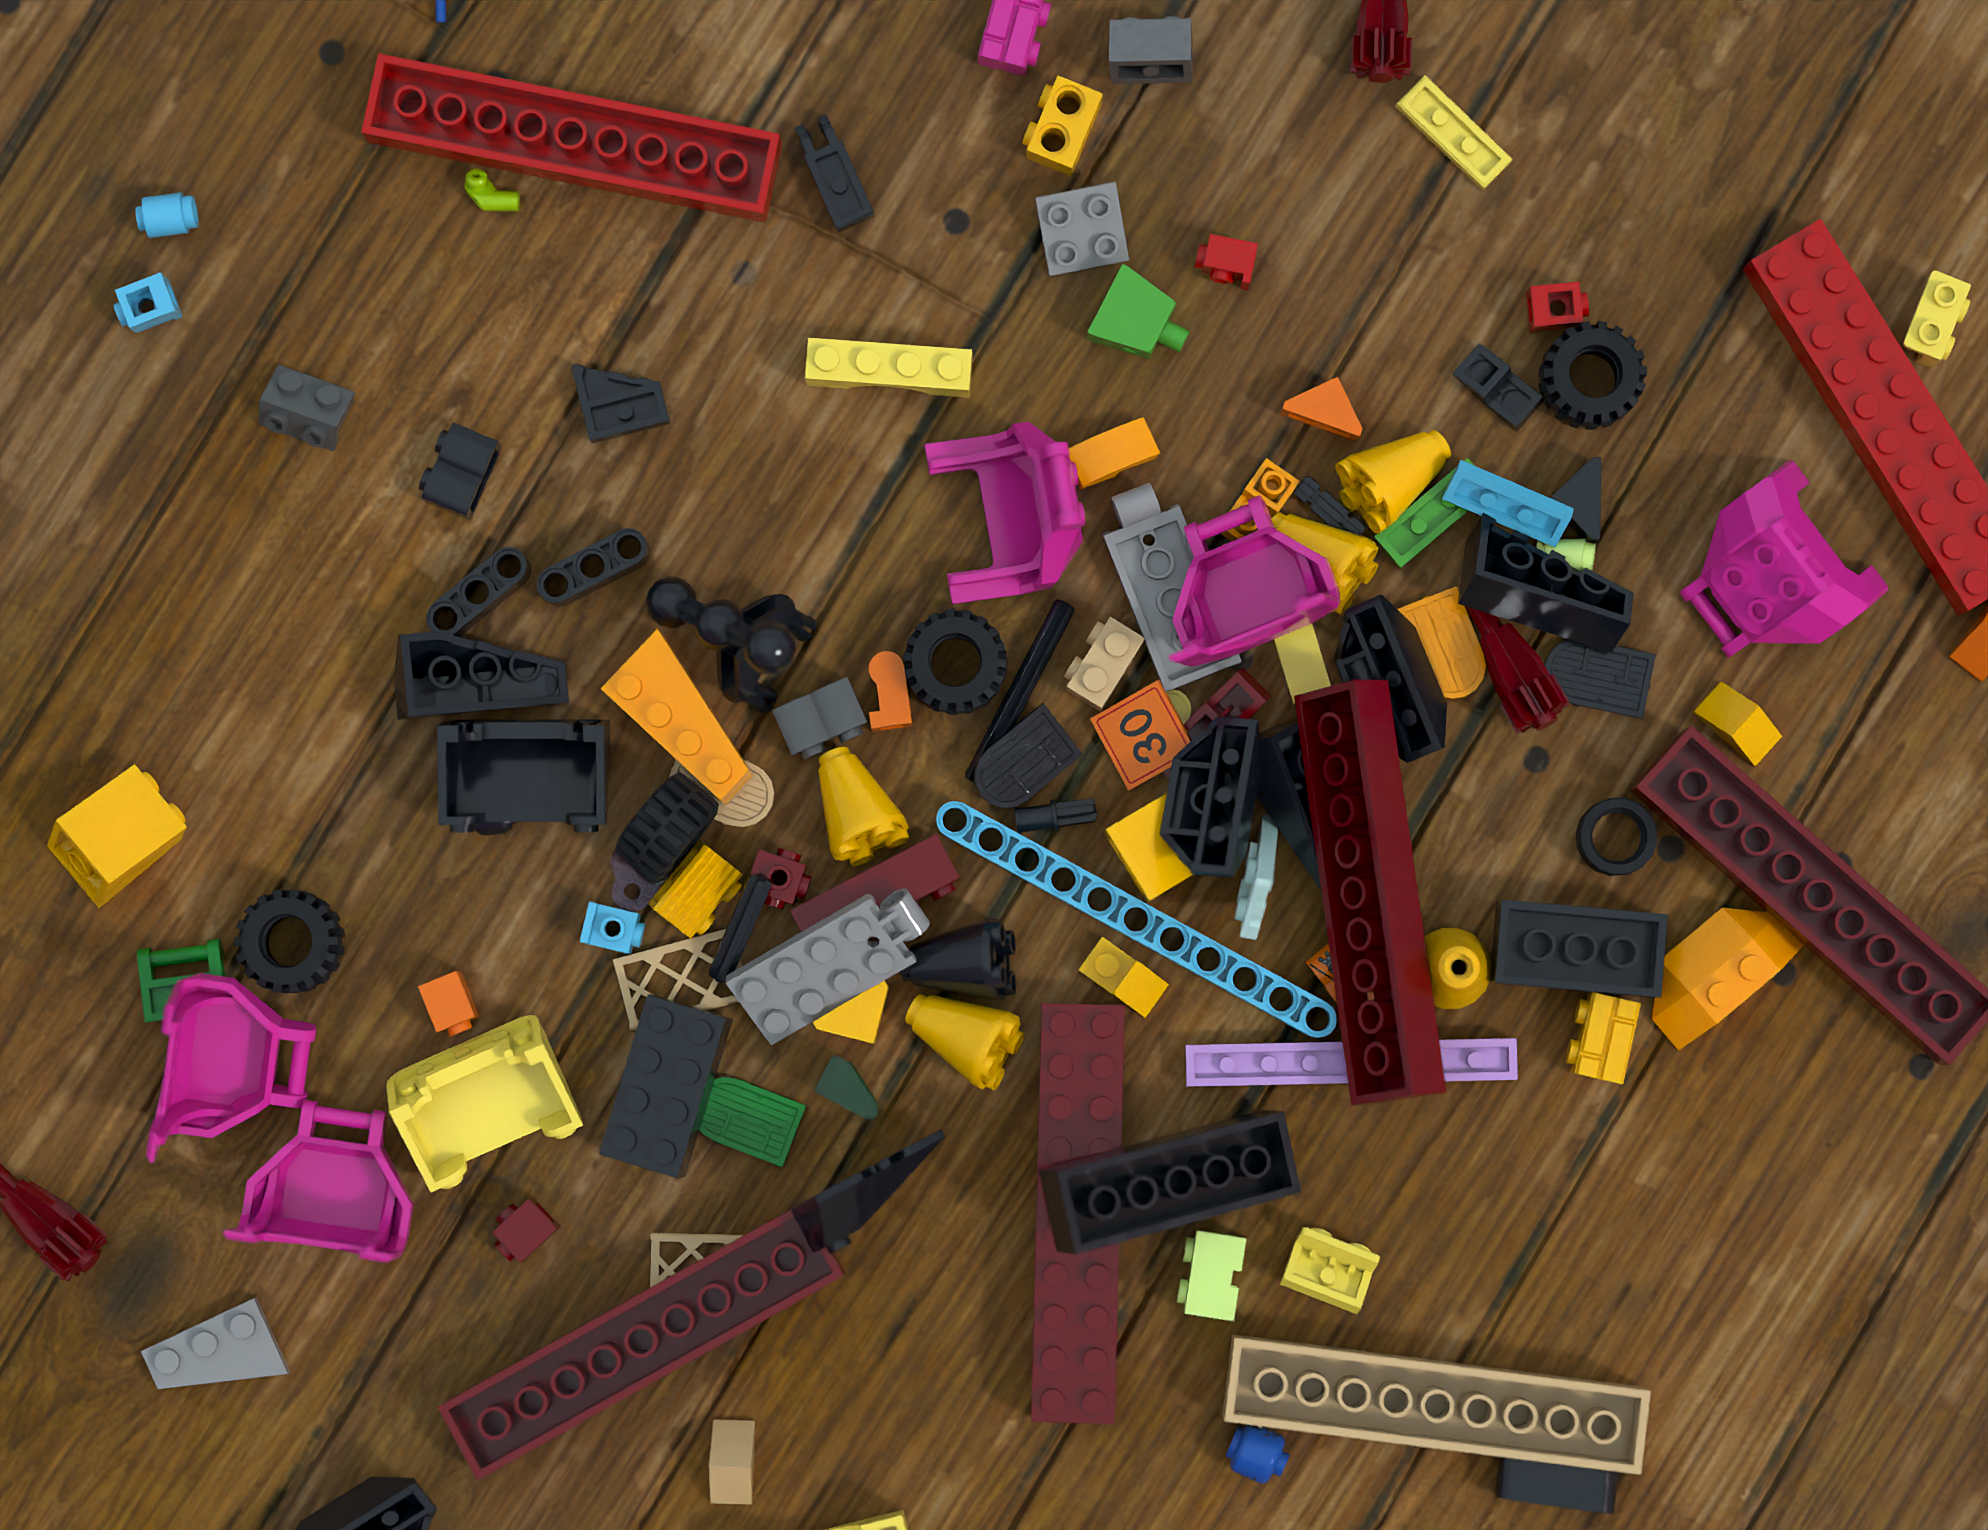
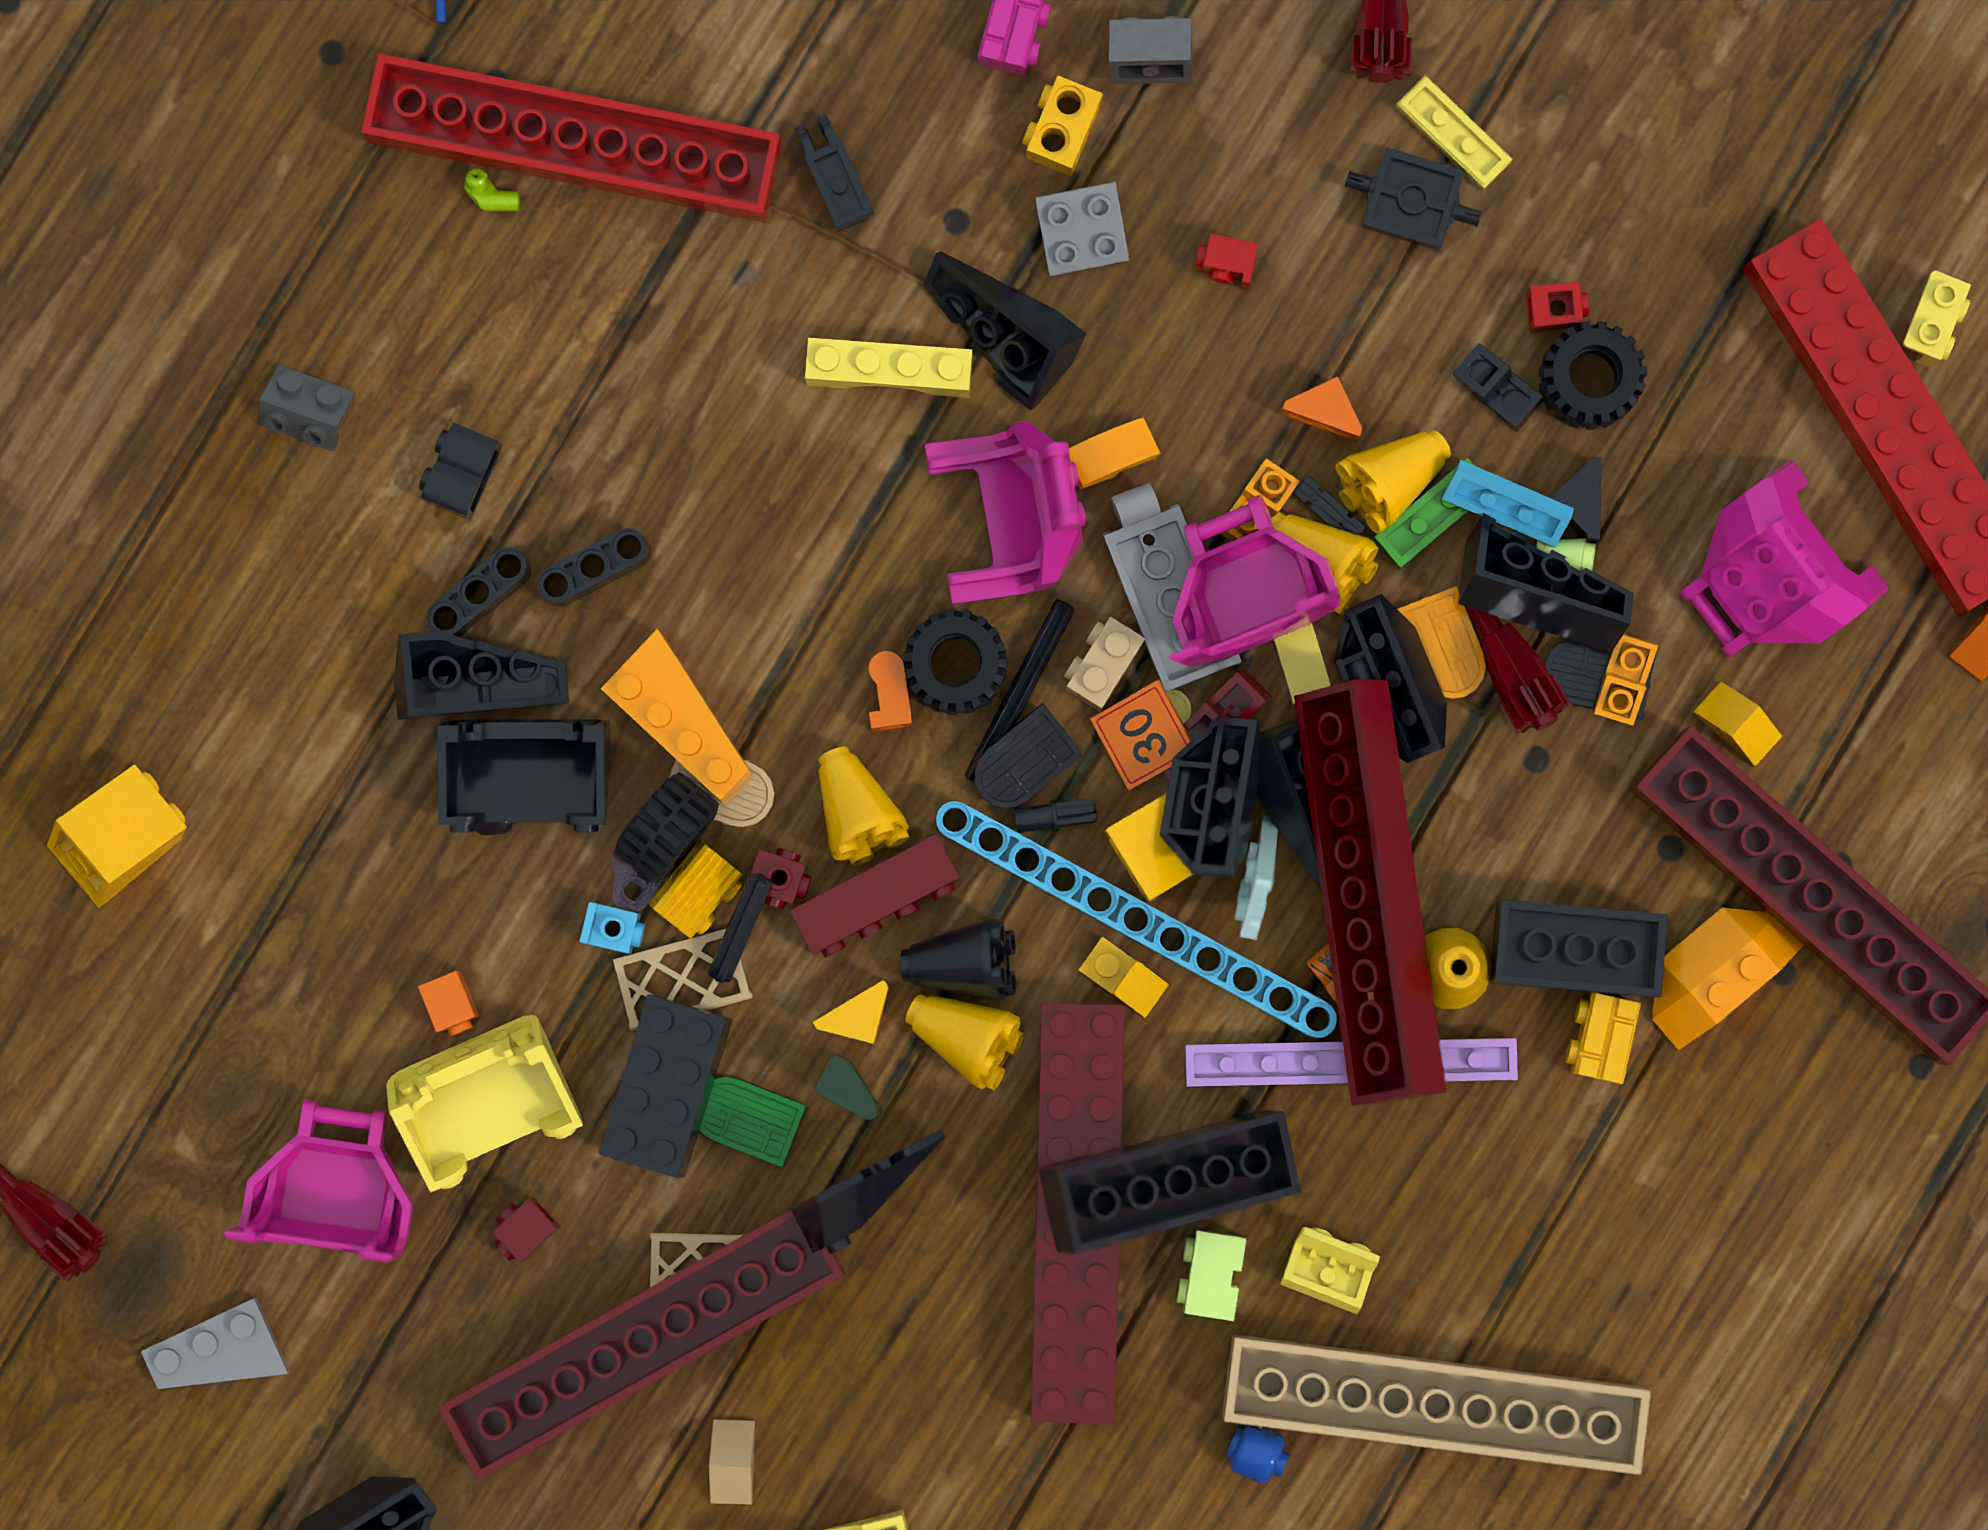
medium azure brick [114,272,183,333] -> none
medium azure brick [136,192,199,238] -> none
green plate [137,938,225,1023] -> none
dark pink piece [146,973,317,1163] -> none
black tyre [234,889,345,993] -> none
black wing [571,364,671,444] -> none
black connector [646,577,817,714] -> none
light grey hinge [725,888,930,1045] -> none
dark grey brick [772,677,868,760] -> none
bright green torso [1087,264,1190,359] -> none
black beam [1494,1457,1619,1514] -> none
black tyre [1576,797,1657,876] -> none
none -> black wedge [923,251,1086,411]
none -> black plate [1344,147,1482,251]
none -> light orange slope [1593,633,1658,726]

